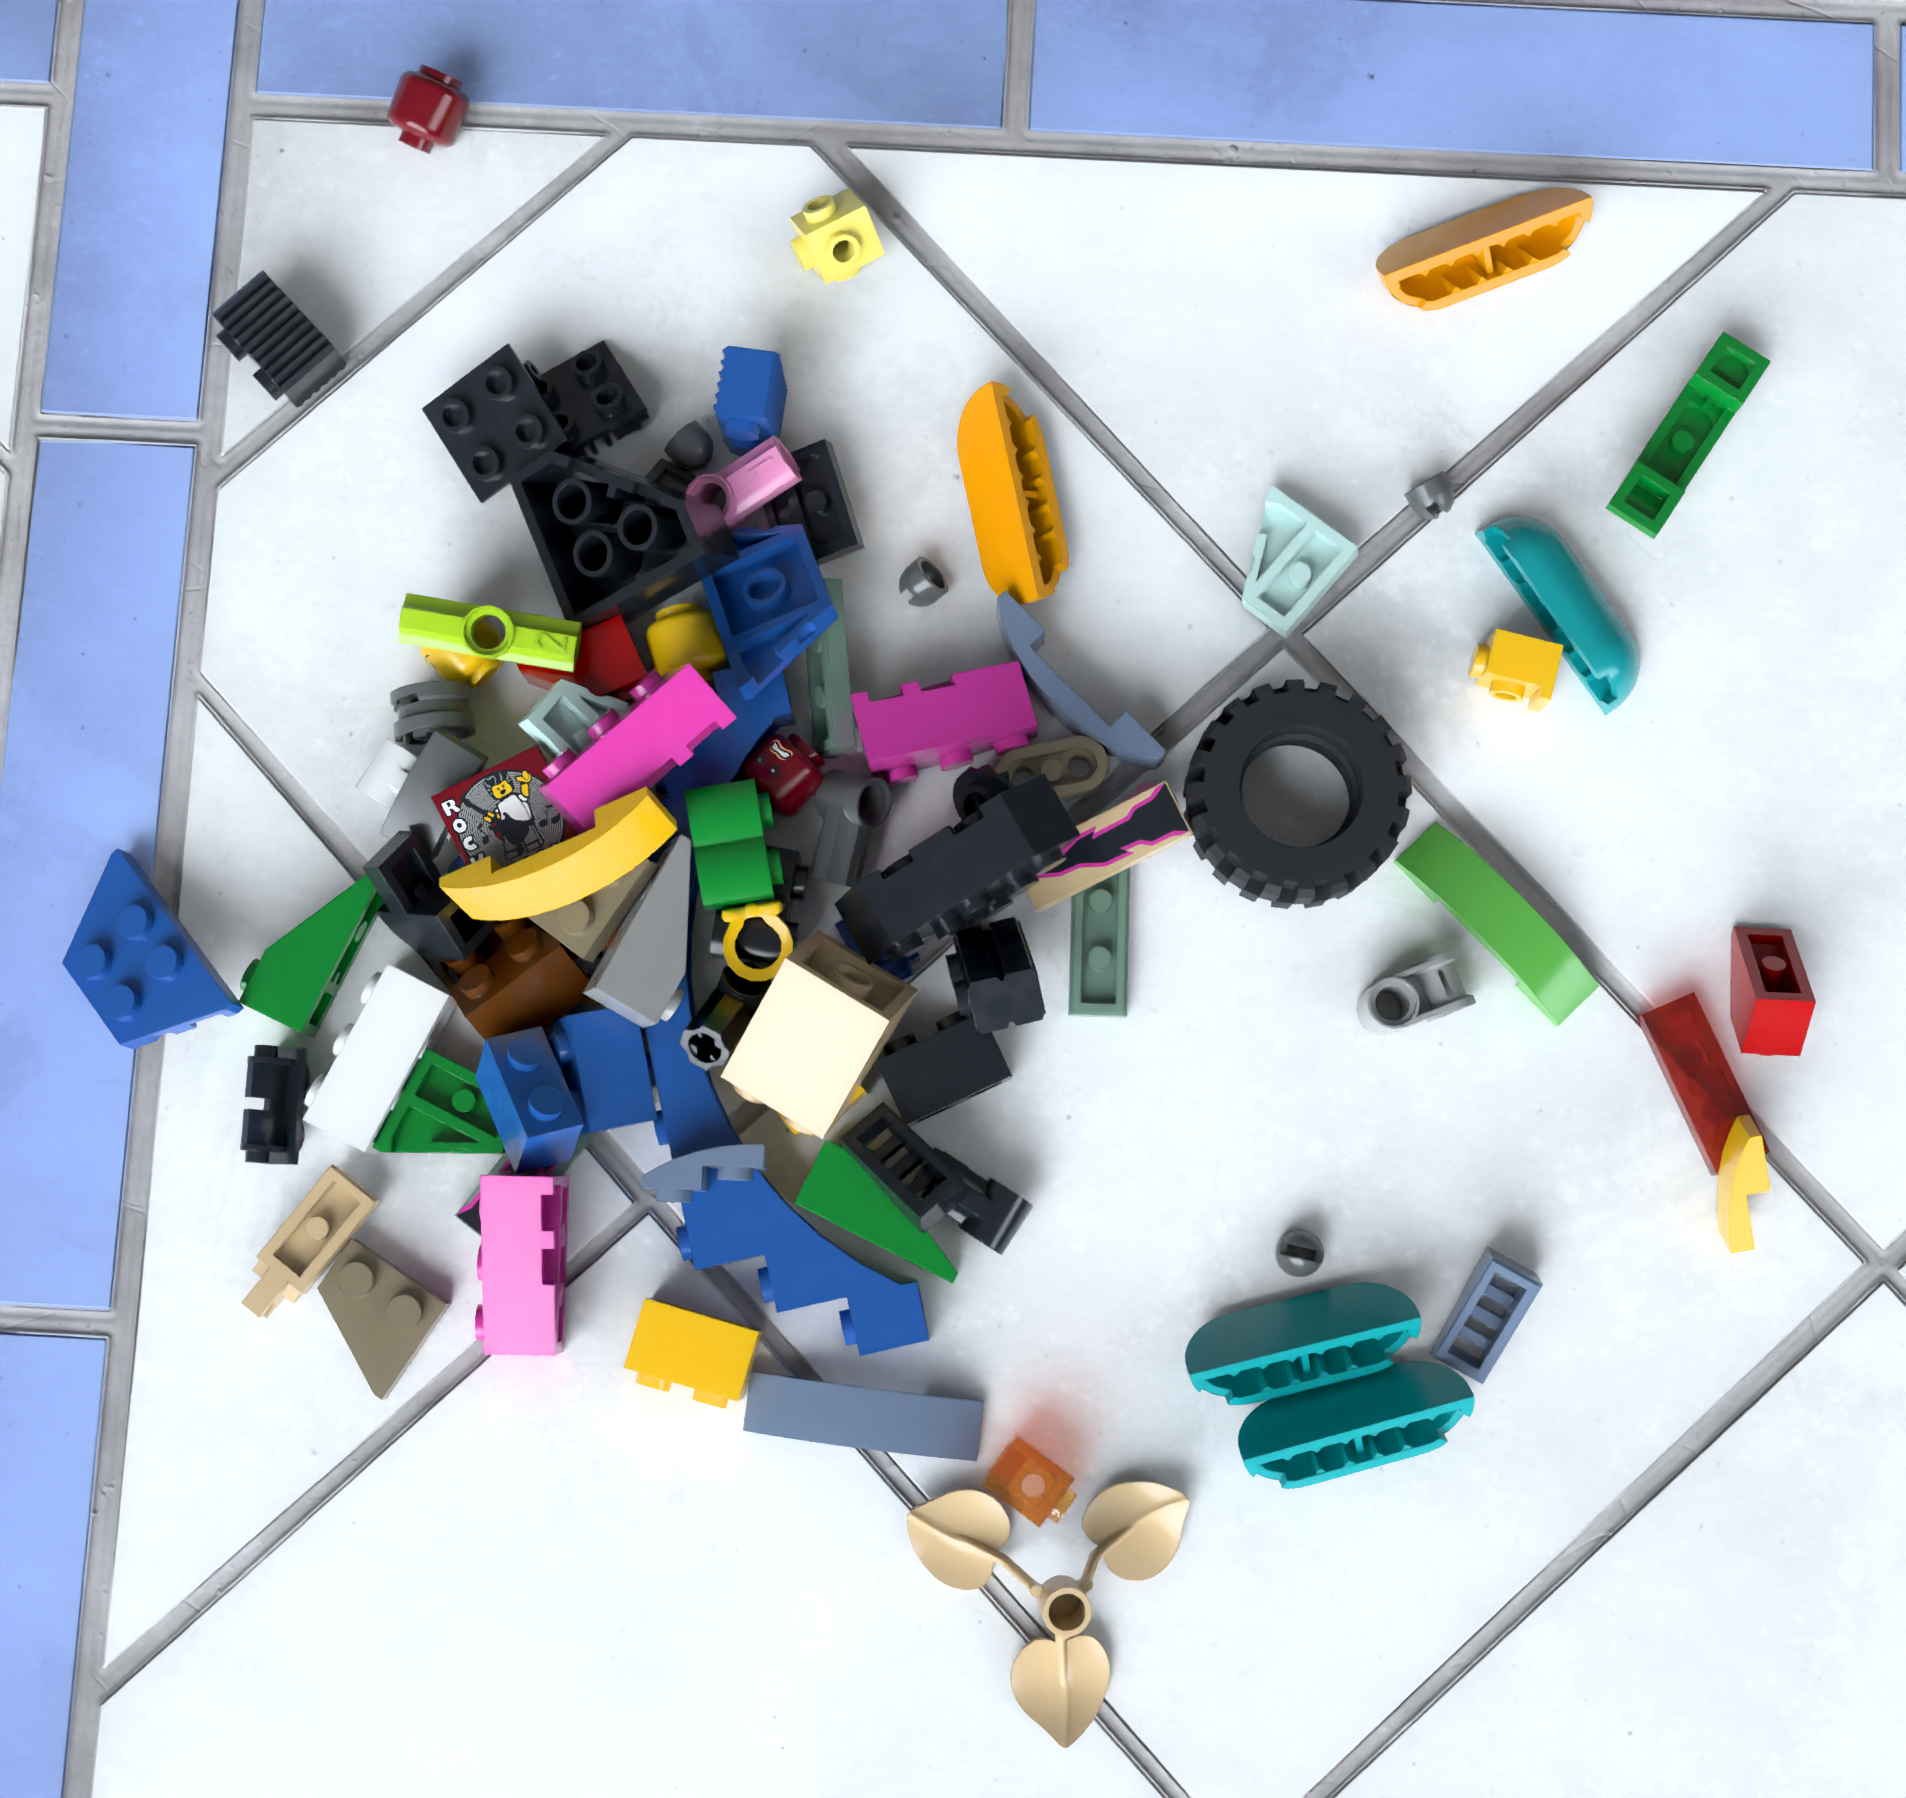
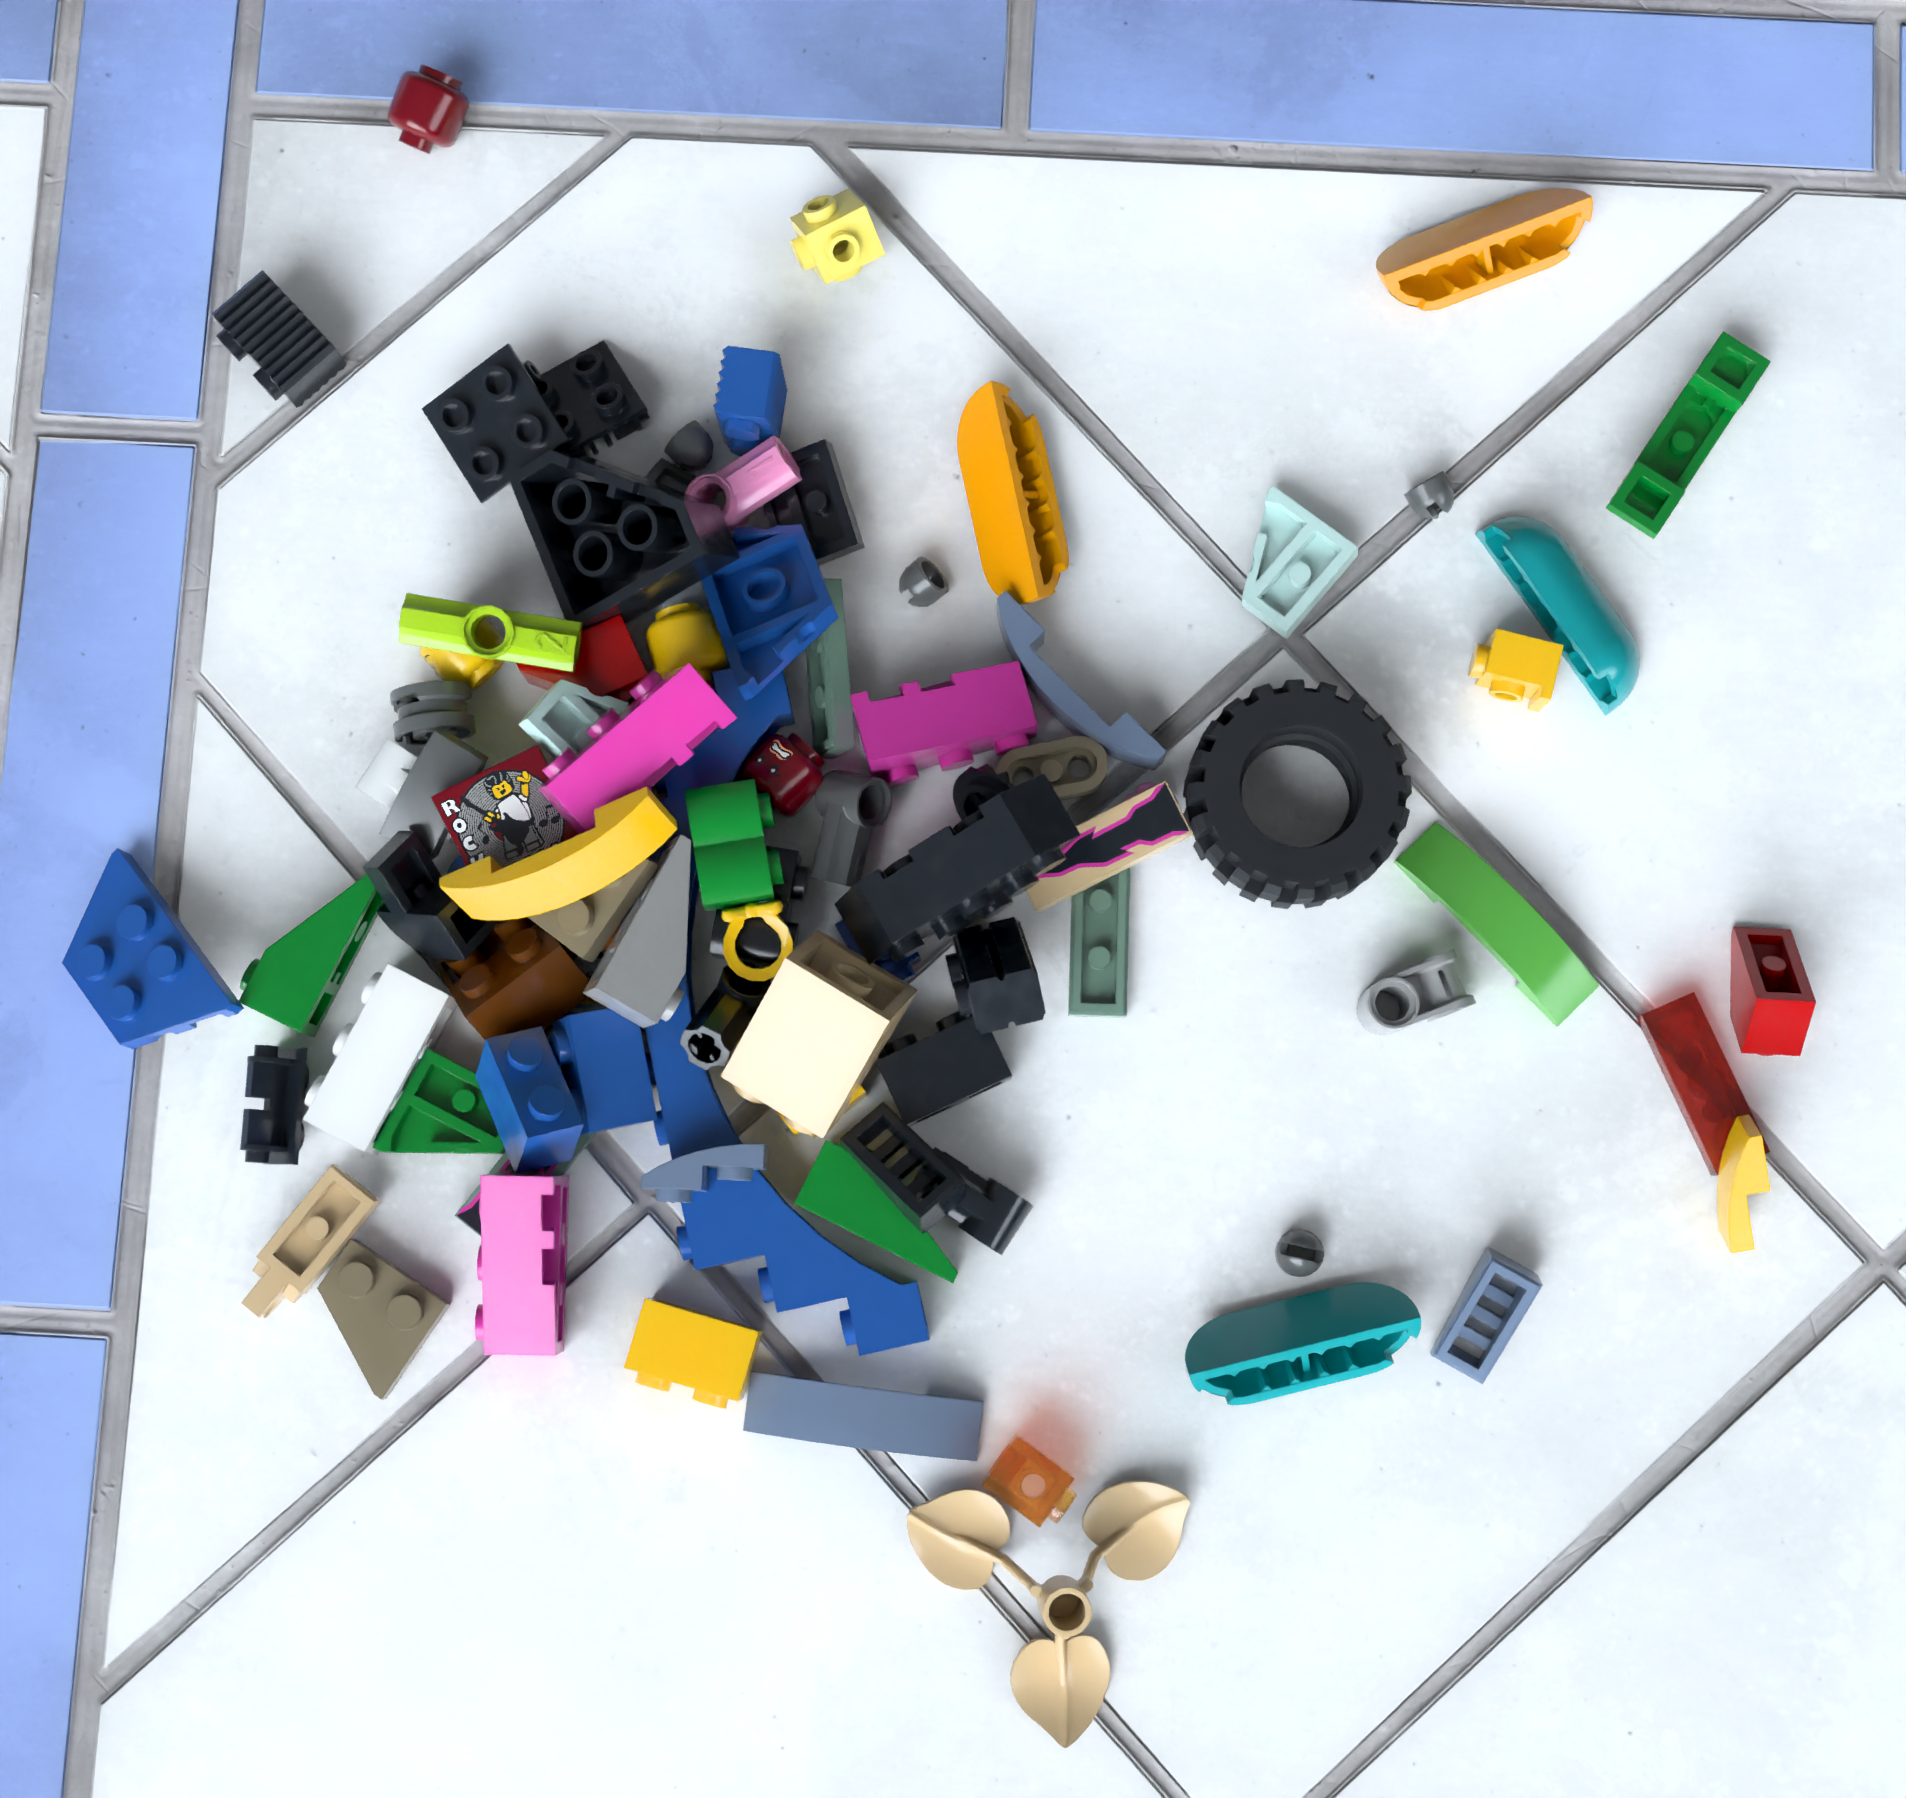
teal brick [1238,1361,1475,1489] -> none

